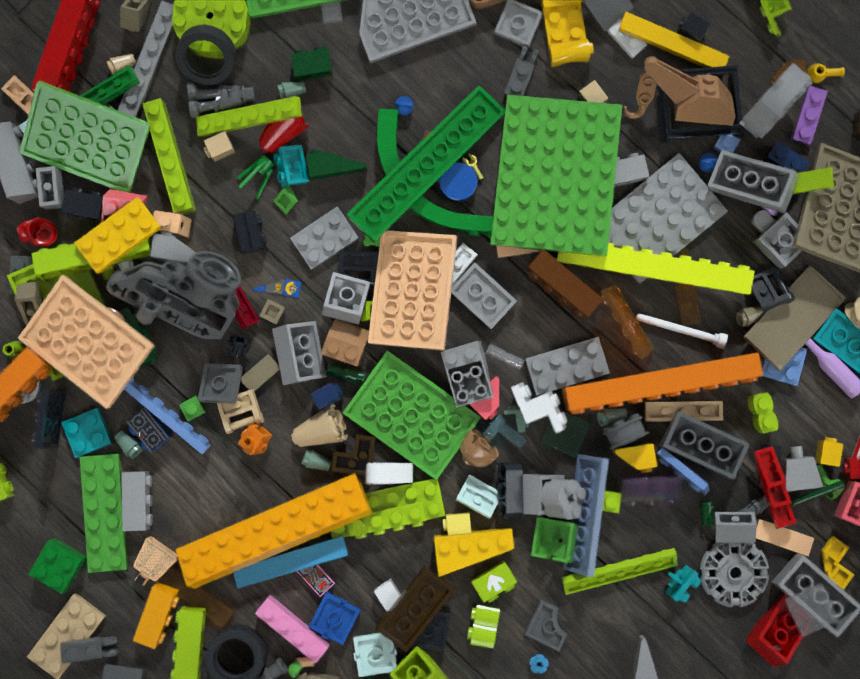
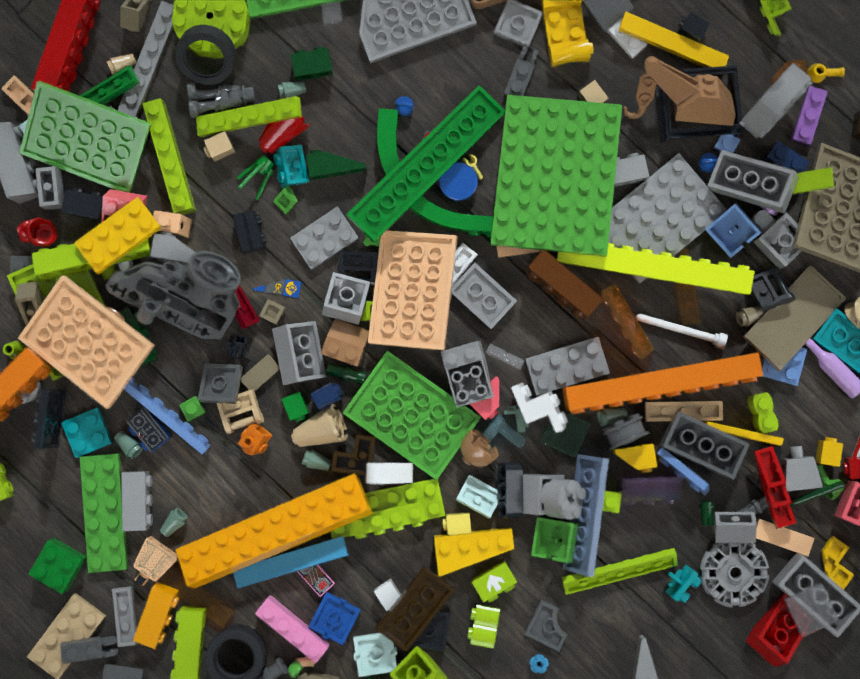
none -> light grey tile [112,586,139,647]
none -> sand green cone [160,508,188,537]
none -> green brick [282,392,310,423]
none -> yellow tile [703,421,784,446]
none -> medium blue piece [705,203,762,258]

